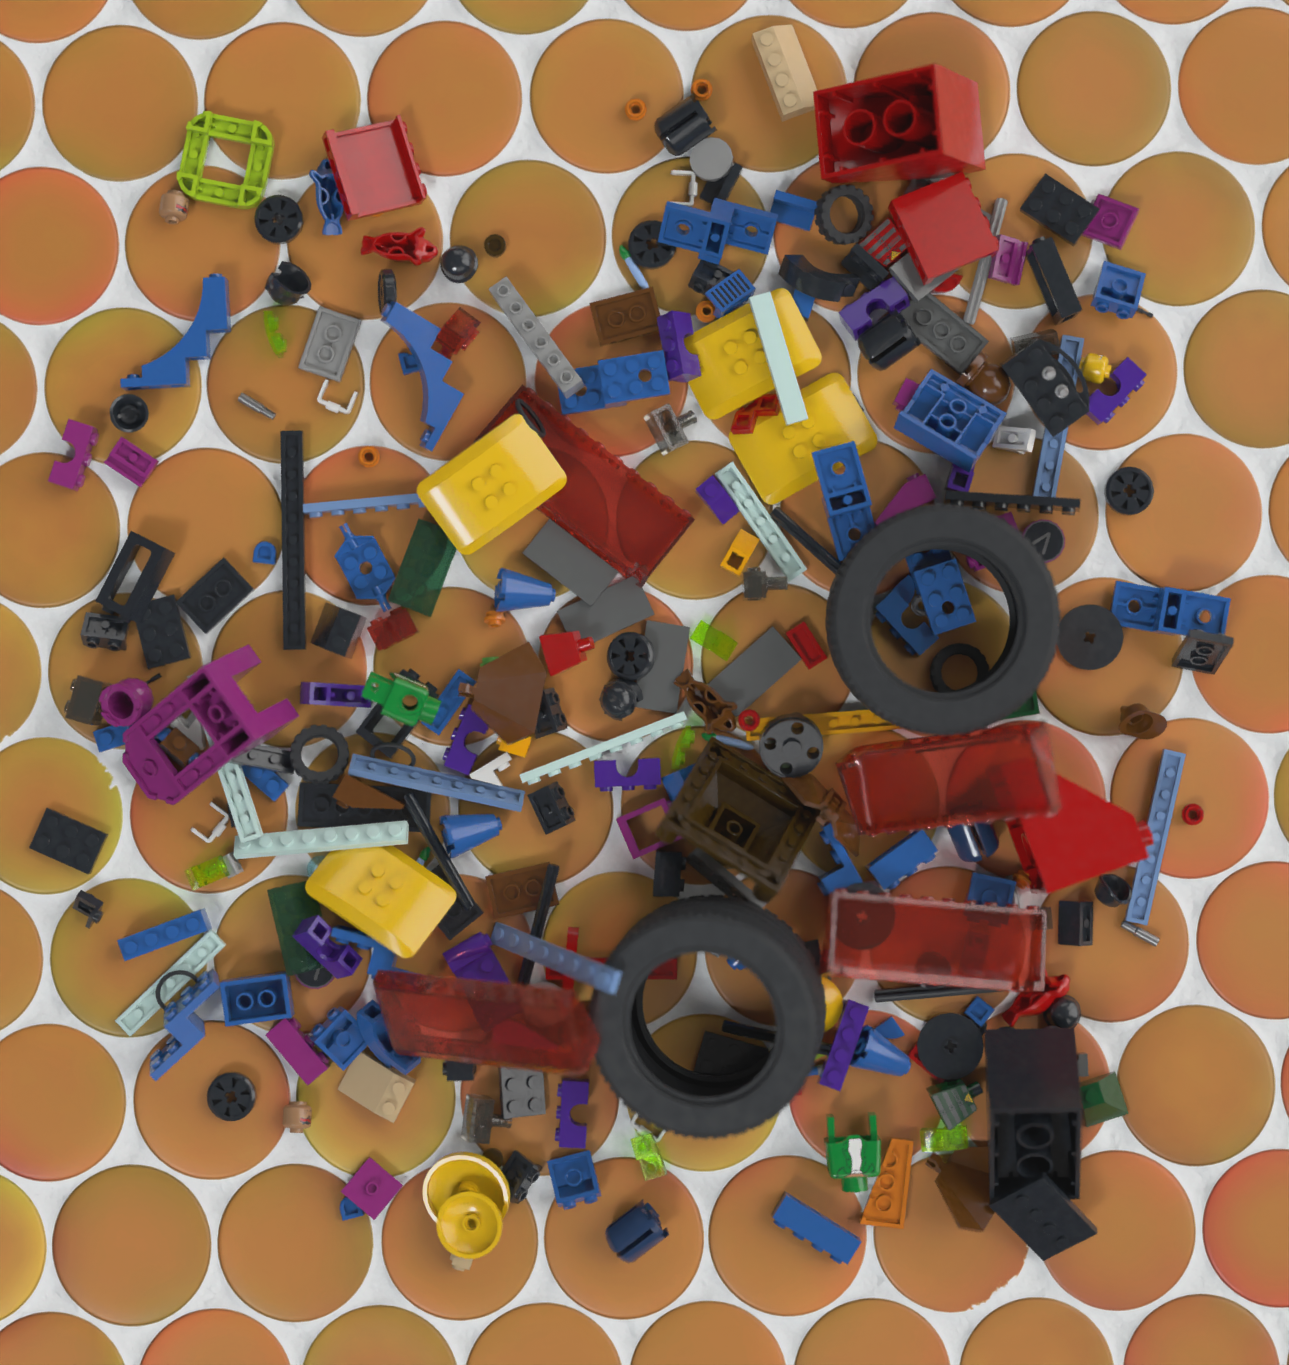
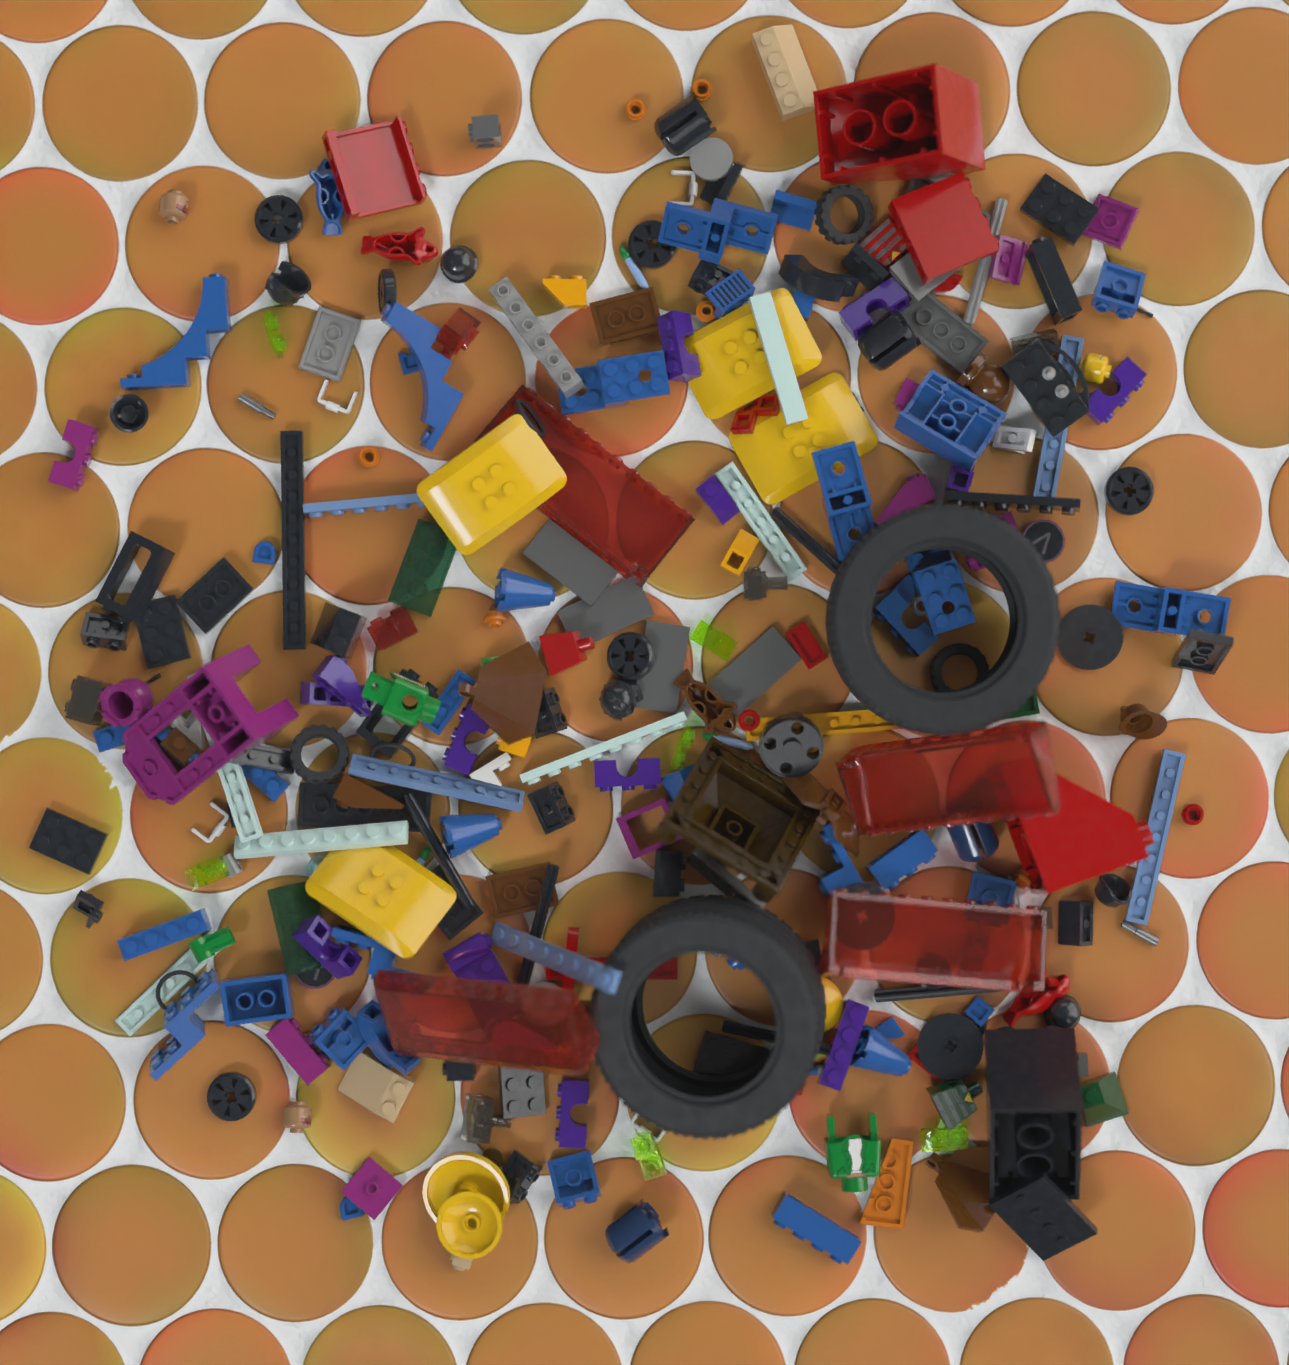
magenta plate [104,436,159,488] -> none
lime plate [177,111,275,209] -> none
blue plate [334,523,396,613] -> none
dark brown tile [484,234,506,257] -> none
clear smoke brick [643,403,697,456] -> none
none -> green piece [188,926,236,963]
none -> dark purple slope [312,654,371,717]
none -> dark grey brick [468,115,502,149]
none -> light orange slope [543,275,587,309]

